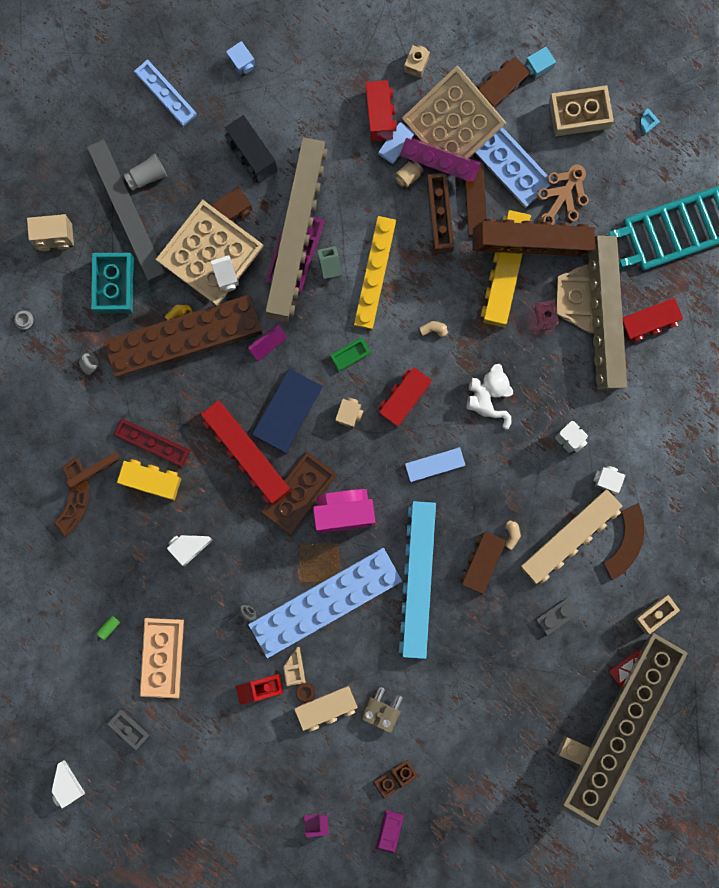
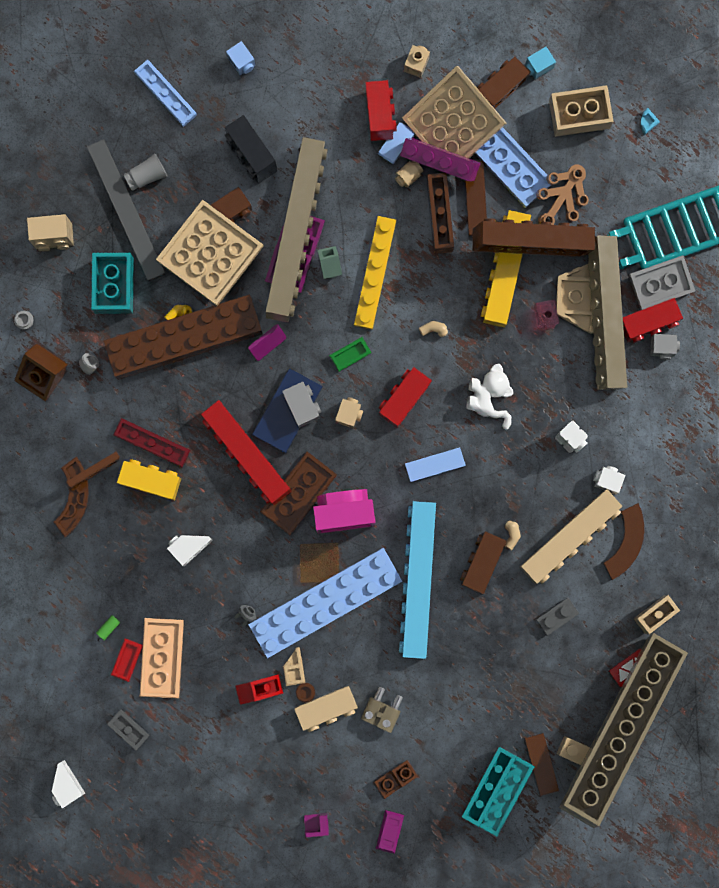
white slope [211,255,239,292] -> none
none -> reddish brown slope [14,344,68,401]
none -> red tile [111,638,143,682]
none -> light grey brick [282,382,321,428]
none -> teal brick [462,747,535,837]
none -> reddish brown tile [524,733,559,796]
none -> light grey plate [628,255,695,310]
none -> light grey brick [650,334,680,360]

